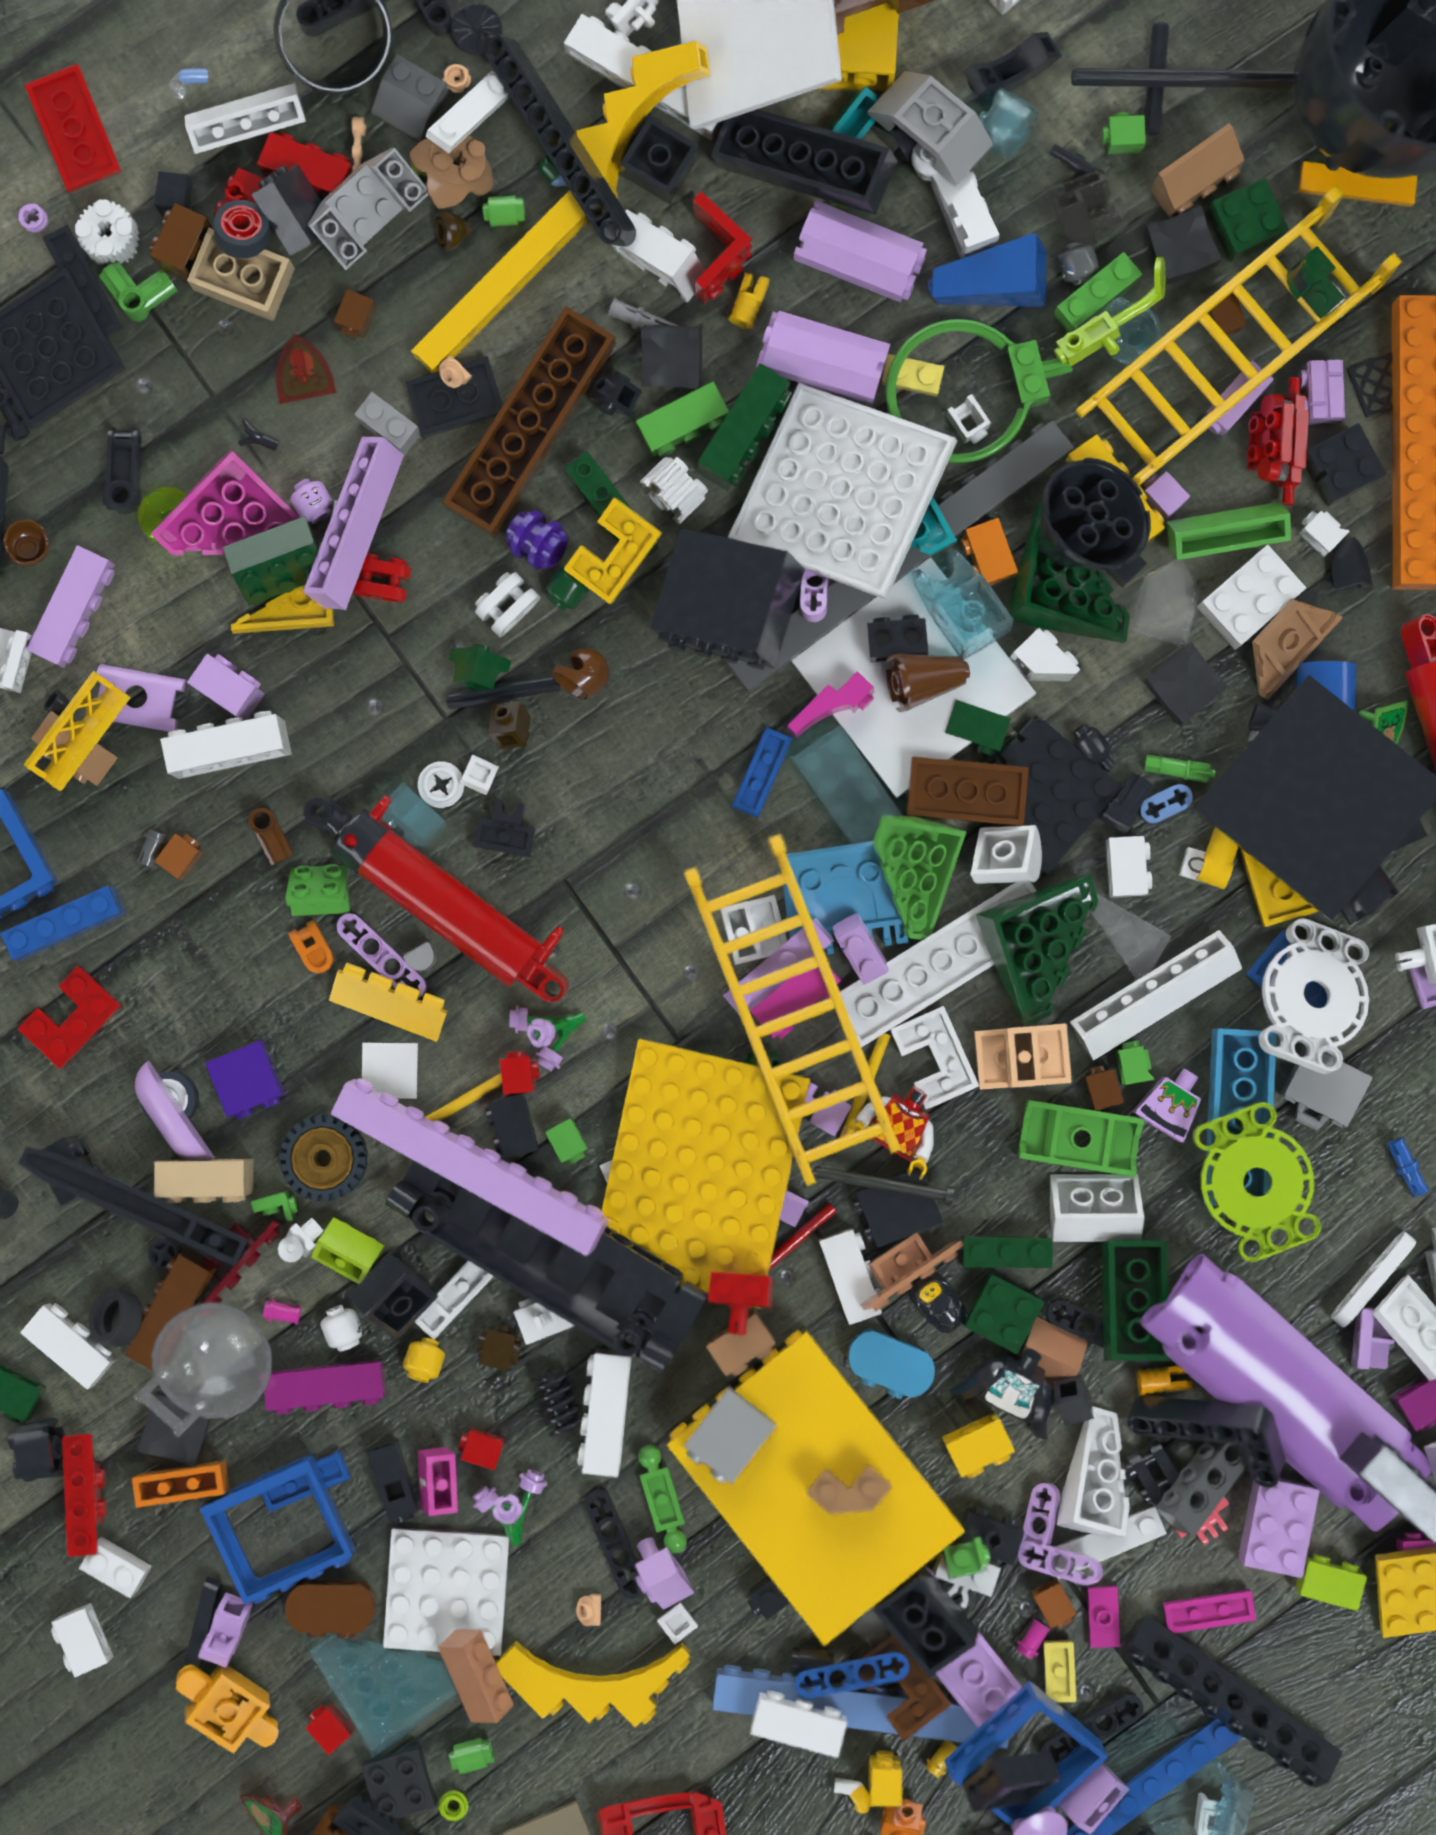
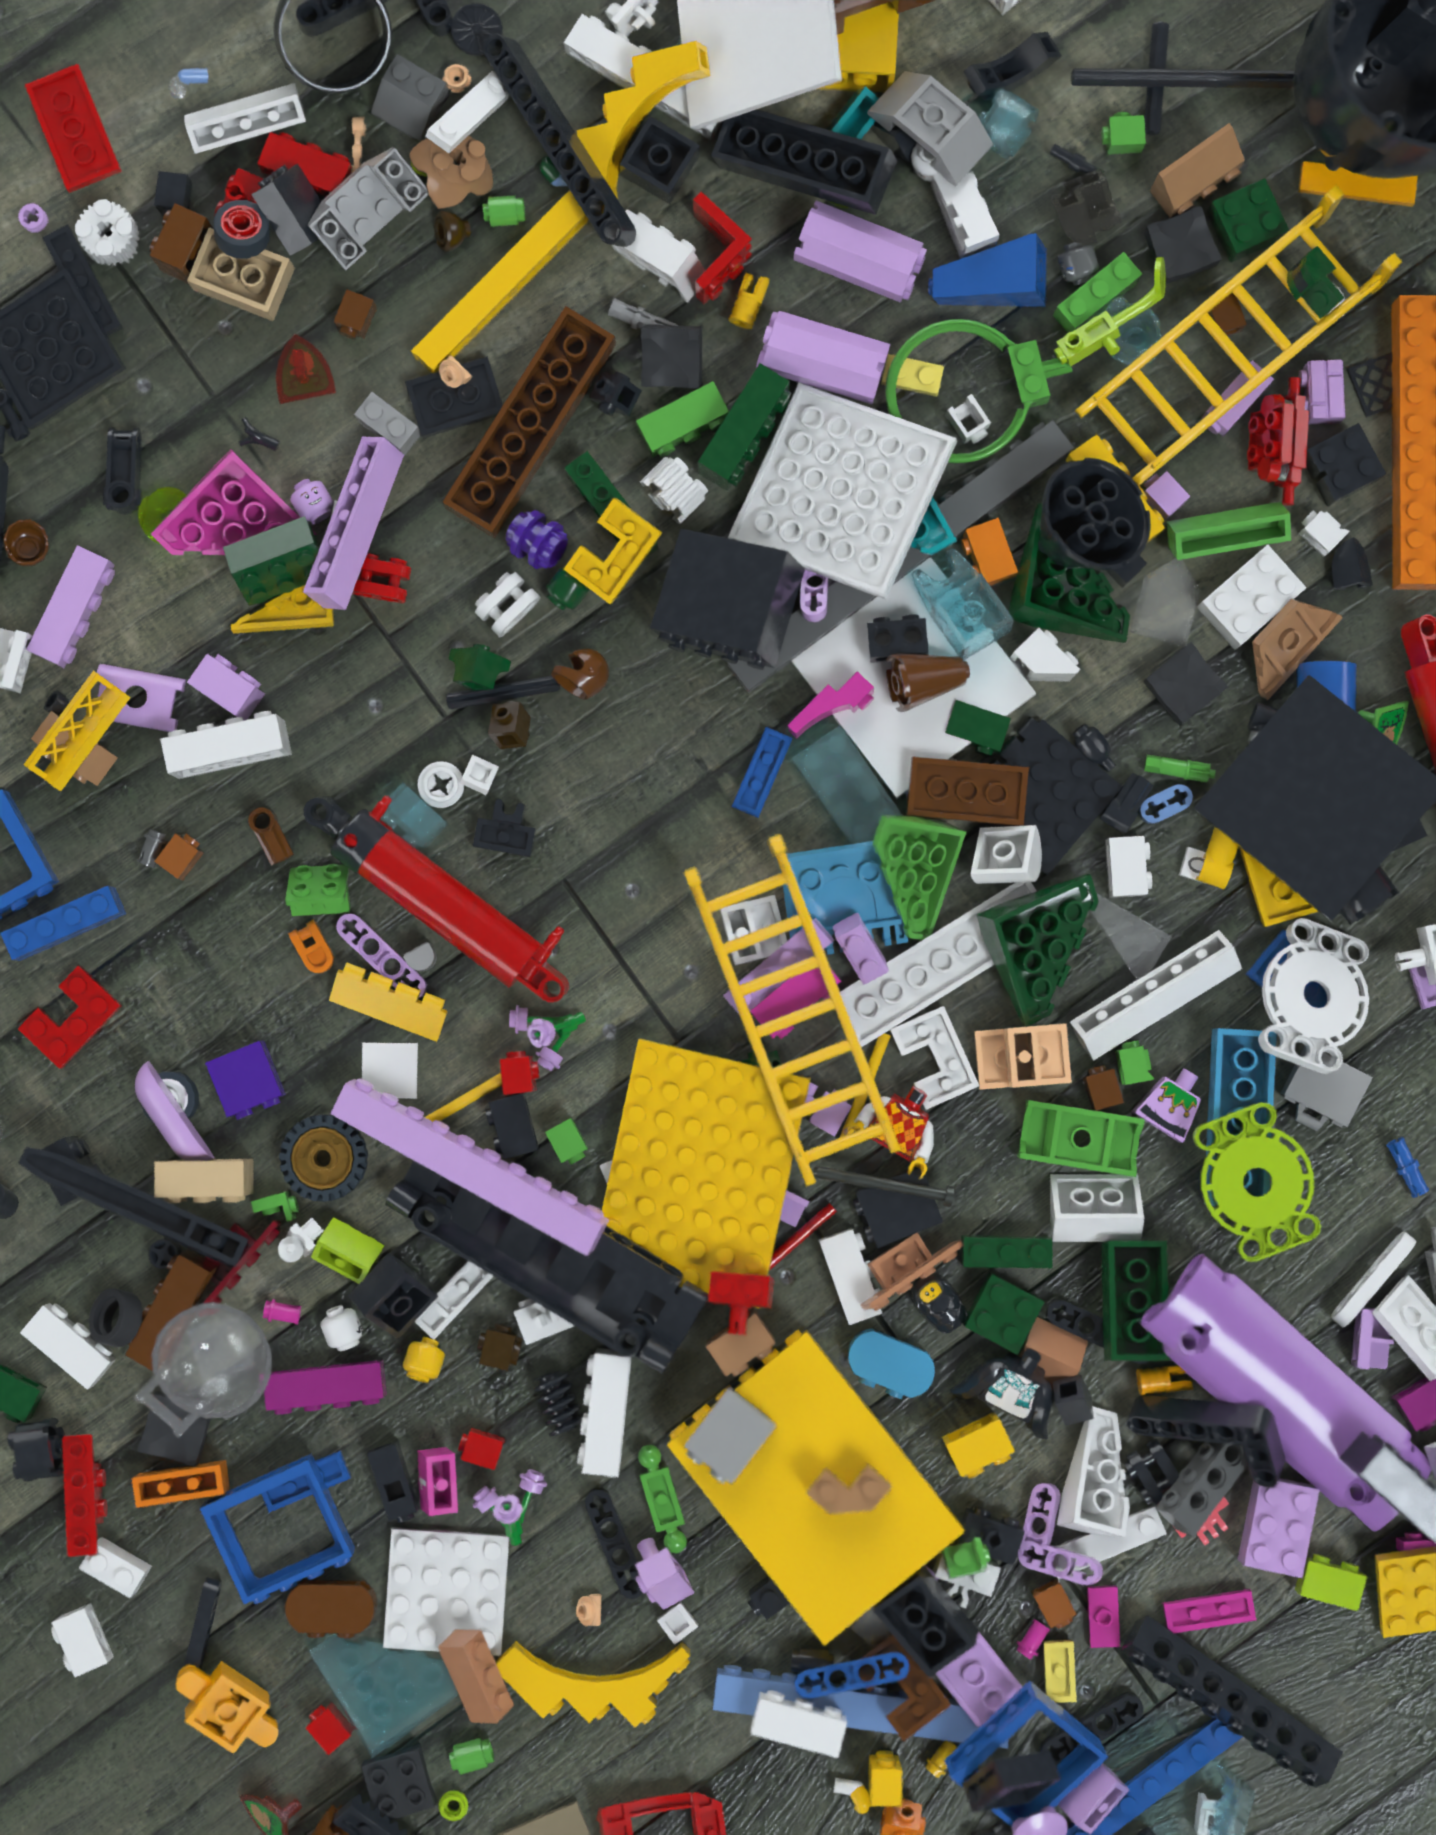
bright green piece [99,262,178,321] -> none
lavender brick [198,1592,253,1667] -> none

